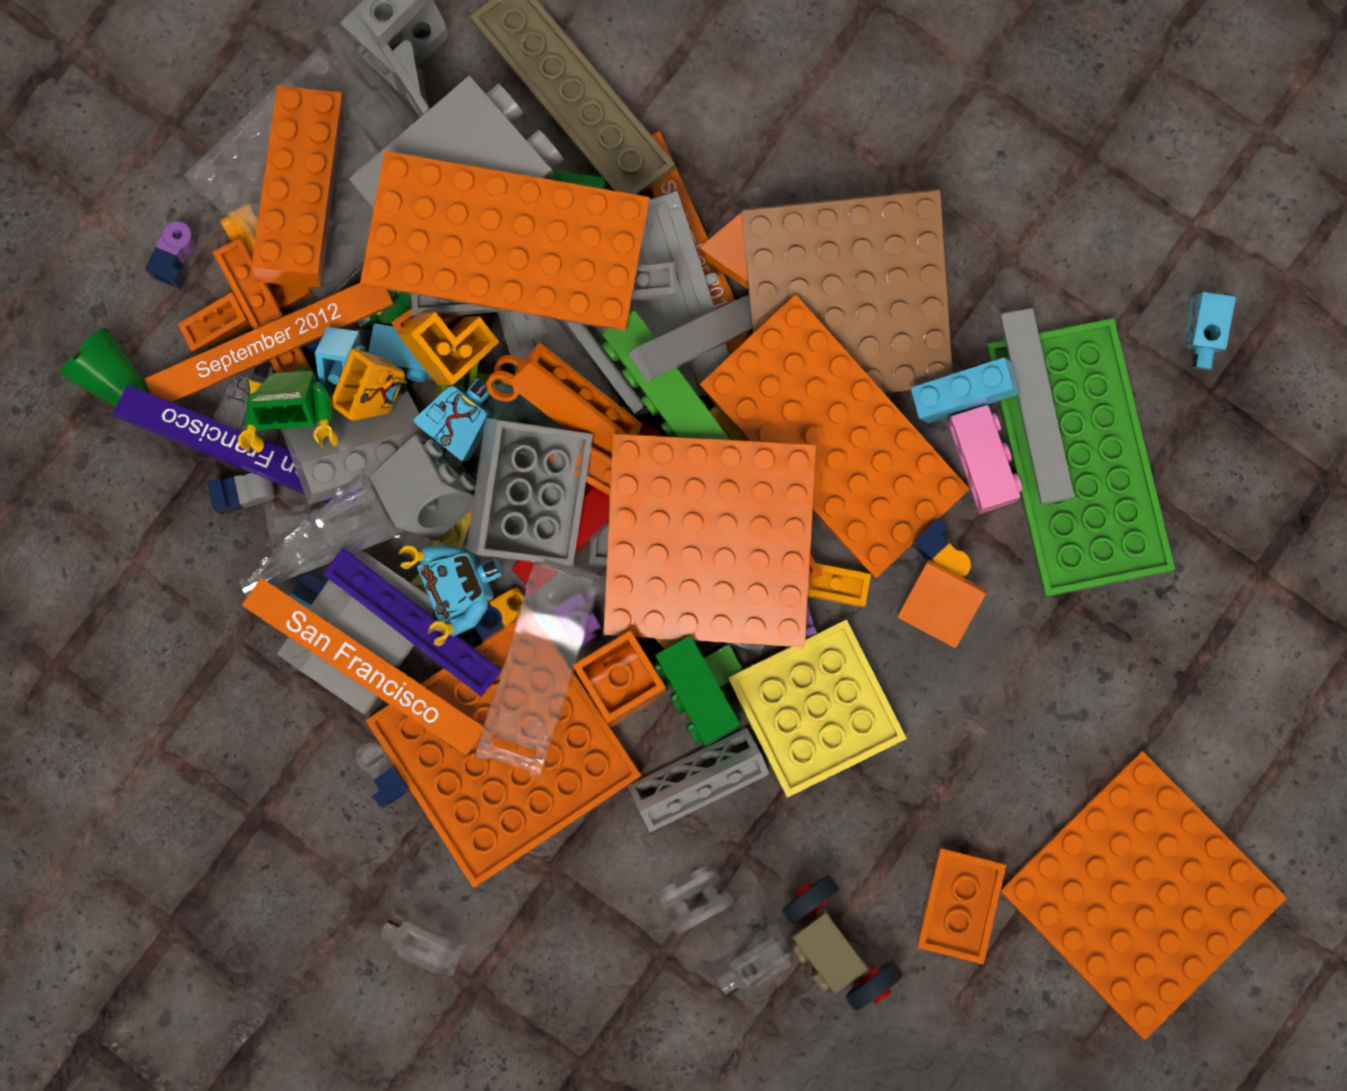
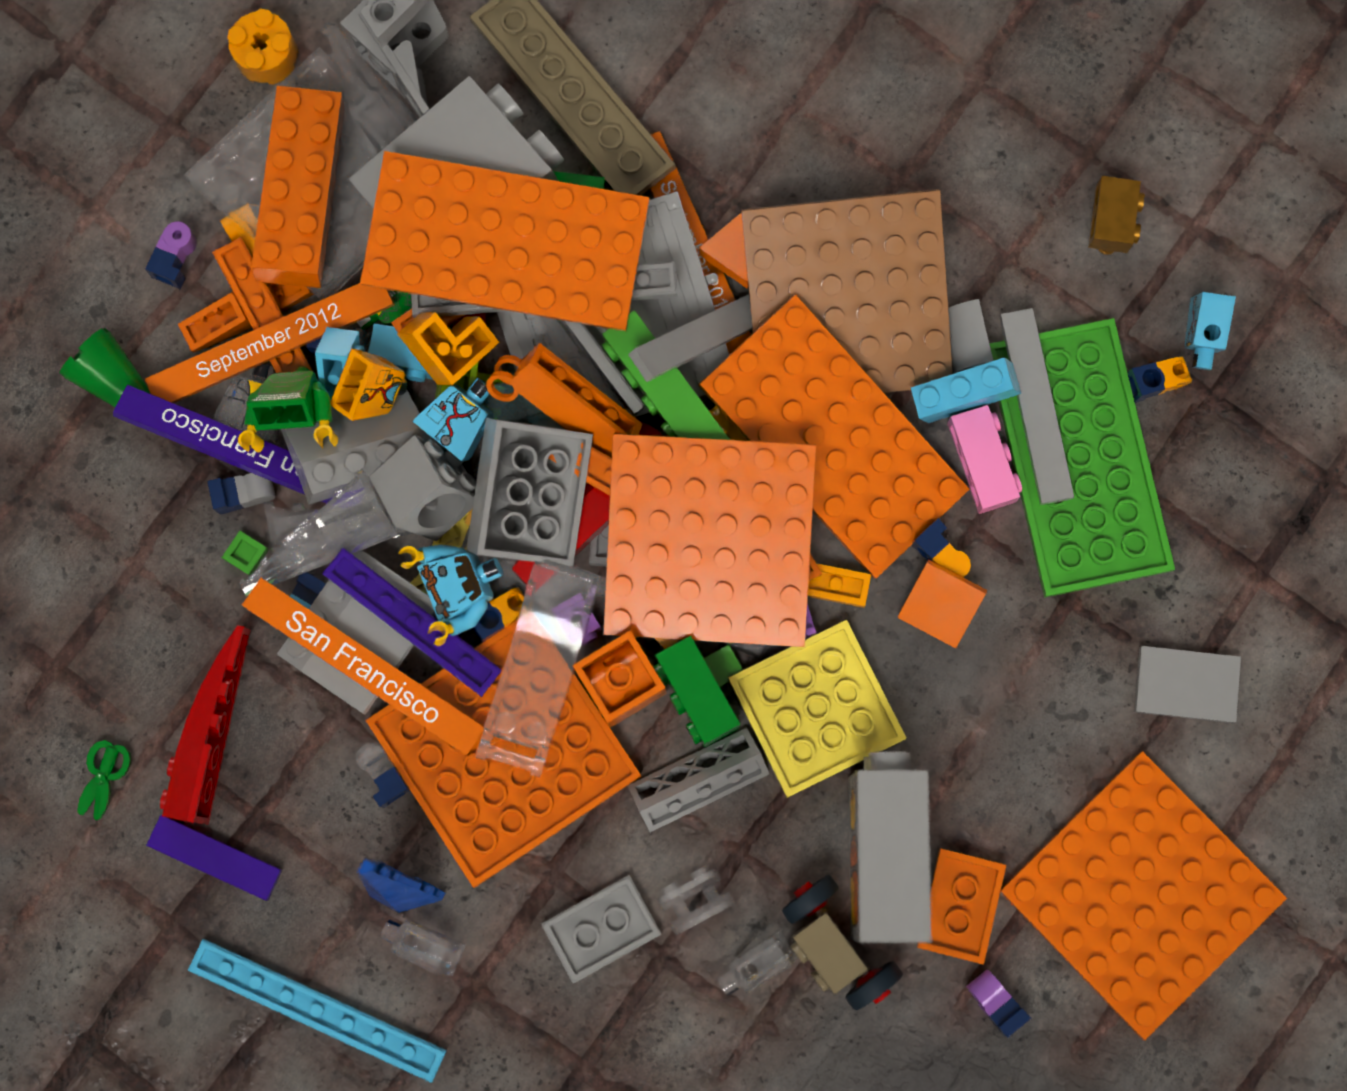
none -> green piece [78,740,131,820]
none -> dark purple tile [146,815,282,901]
none -> red wedge [160,625,251,825]
none -> medium azure tile [188,939,447,1083]
none -> bright green tile [222,531,269,576]
none -> light orange brick [227,9,298,85]
none -> blue wedge [357,859,446,913]
none -> light grey tile [541,875,661,984]
none -> light grey brick [848,752,931,942]
none -> light grey brick [948,299,993,374]
none -> leg [966,969,1031,1038]
none -> pearl gold brick [1088,176,1145,255]
none -> leg [1127,356,1192,403]
none -> light grey tile [1134,646,1241,723]

